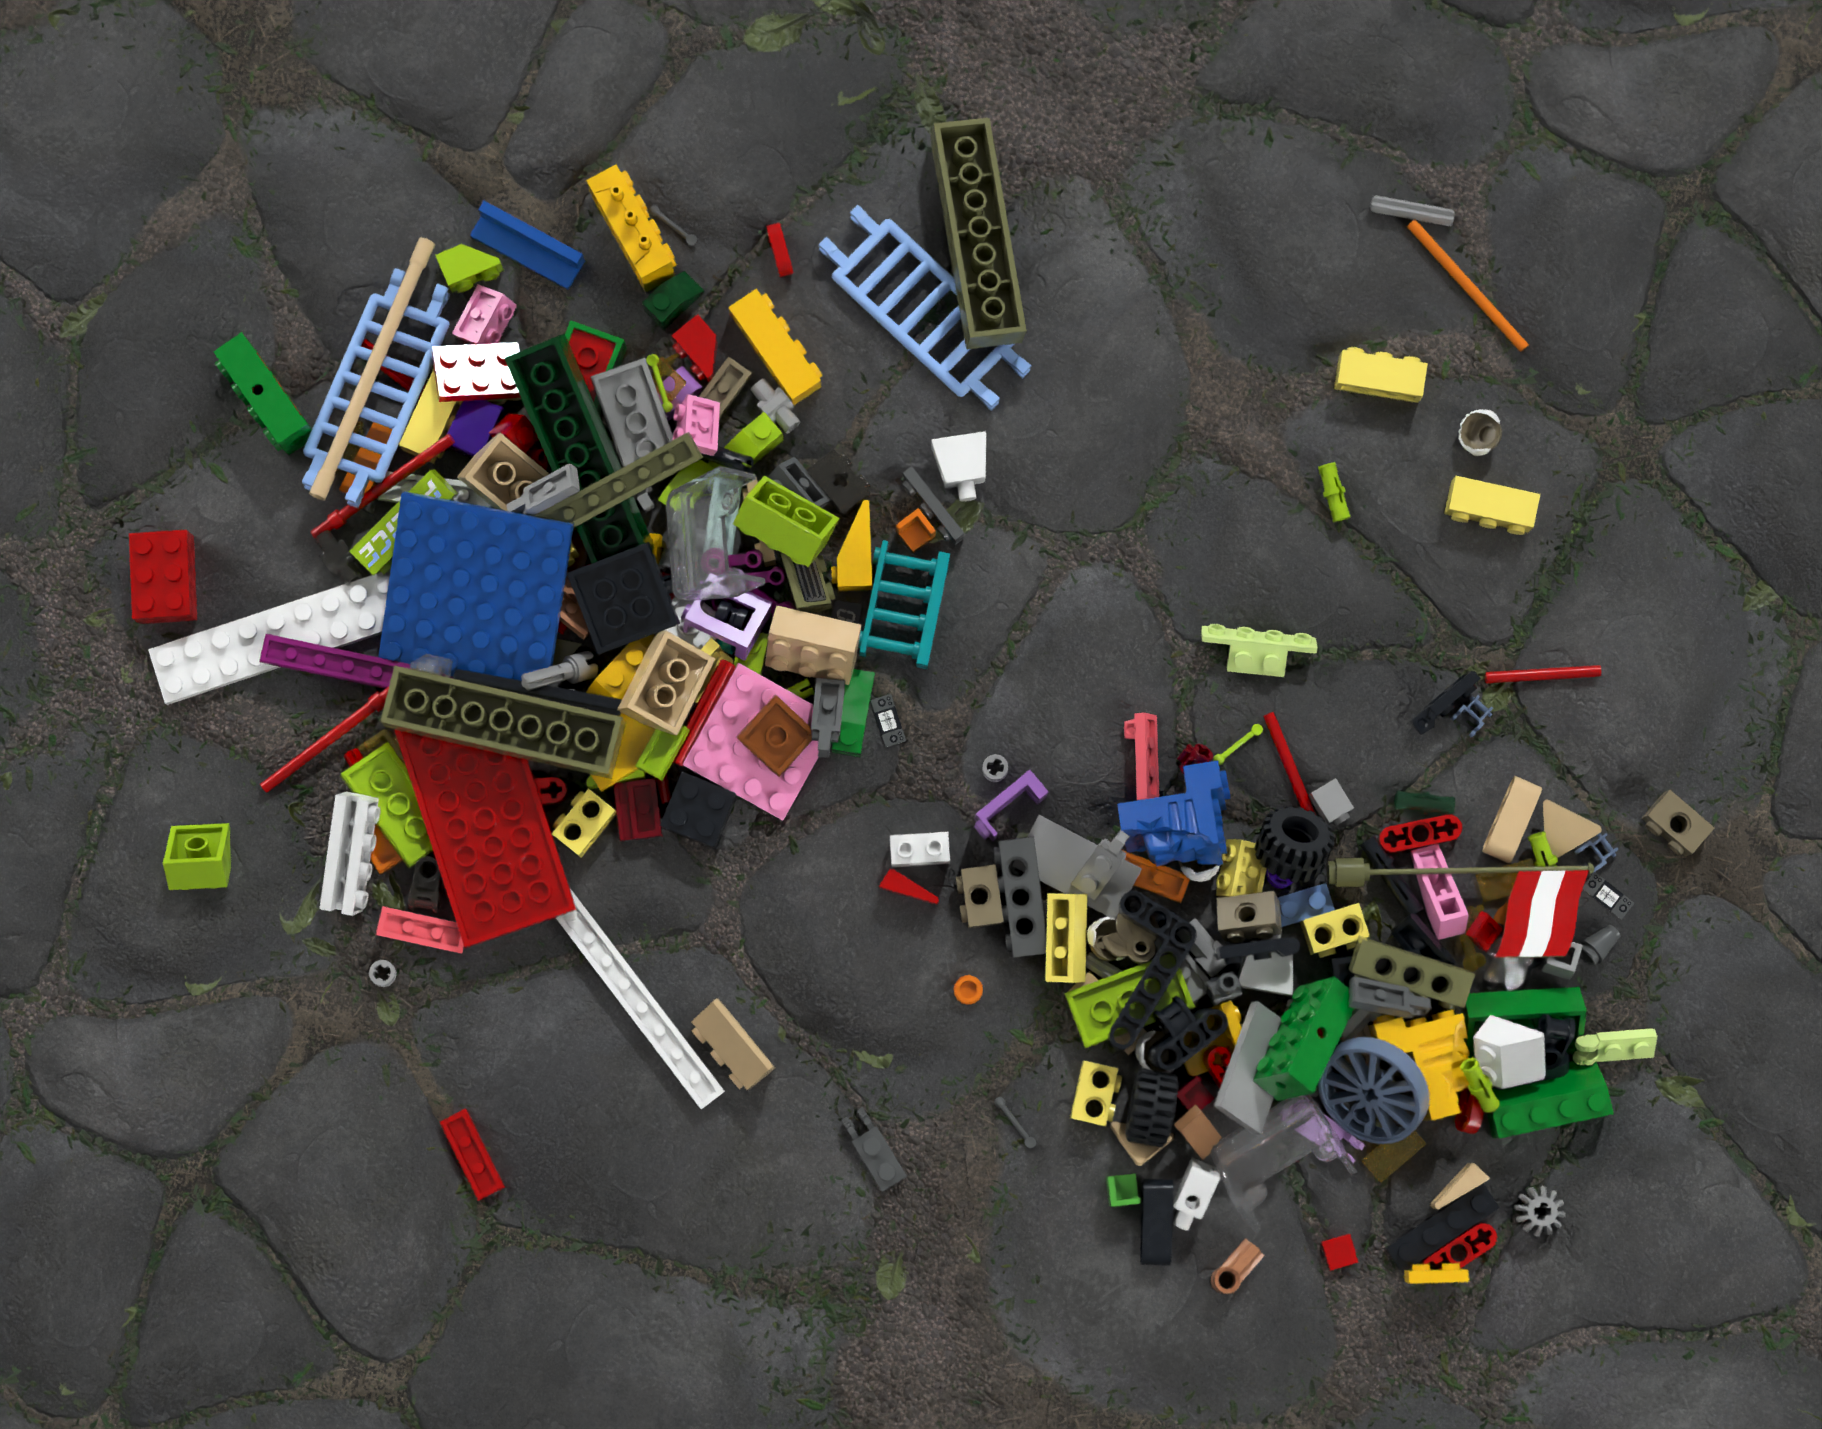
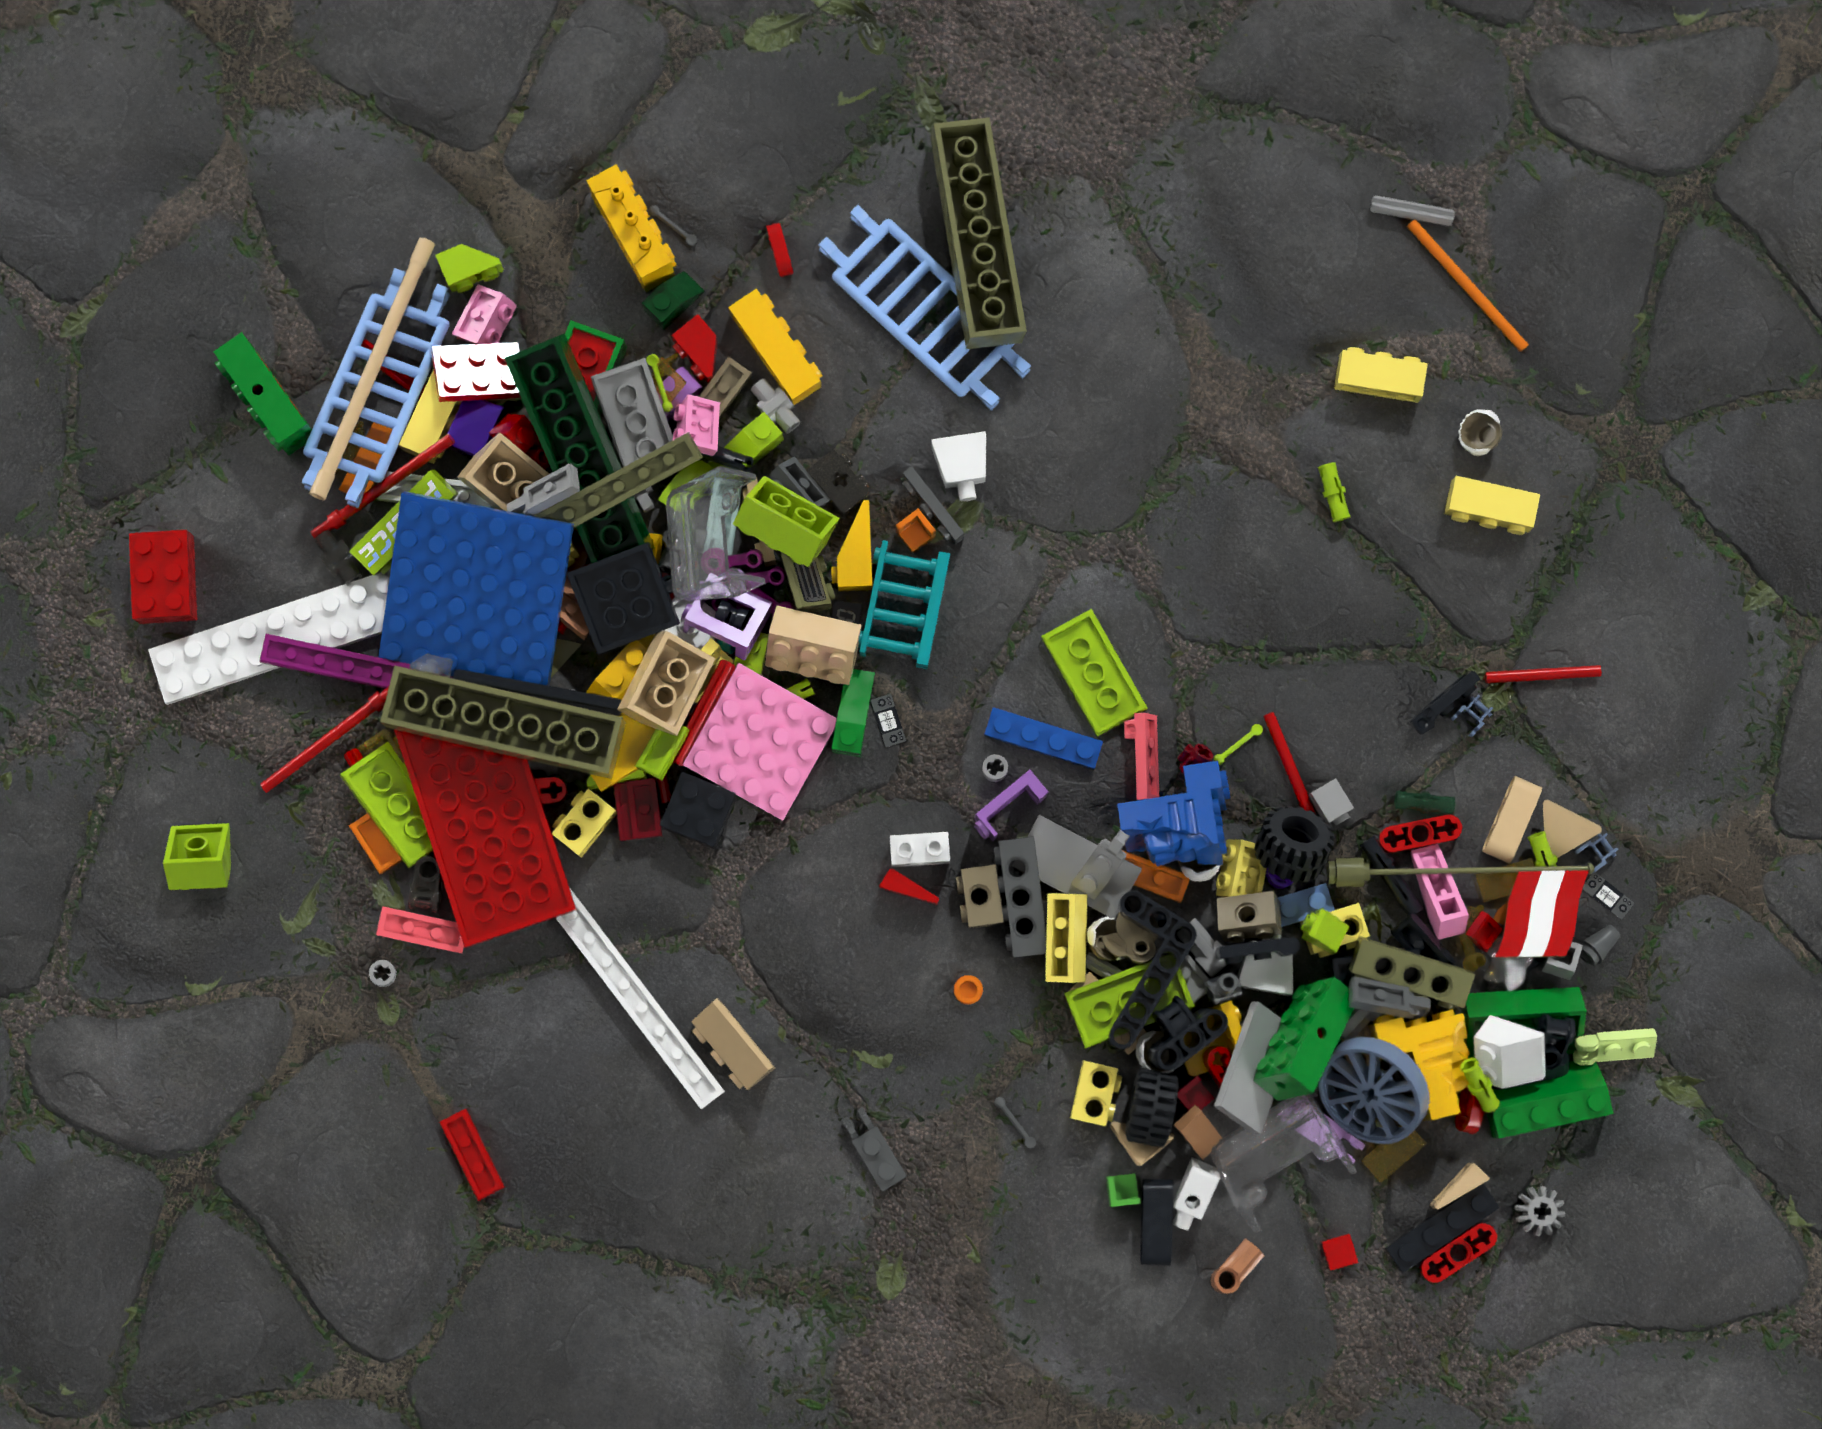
white brick [319,792,381,916] -> none
blue panel [471,200,585,289] -> none
light grey piece [521,651,598,690] -> none
dark orange tile [736,695,812,777] -> none
dark grey hinge [811,678,845,758] -> none
yellowish green bracket [1201,624,1318,677] -> none
yellow plate [1404,1263,1469,1283] -> none
dark tan brick [1641,790,1714,856] -> none
none -> blue plate [984,707,1103,770]
none -> lime tile [1041,609,1148,737]
none -> lime slope [1300,908,1349,954]

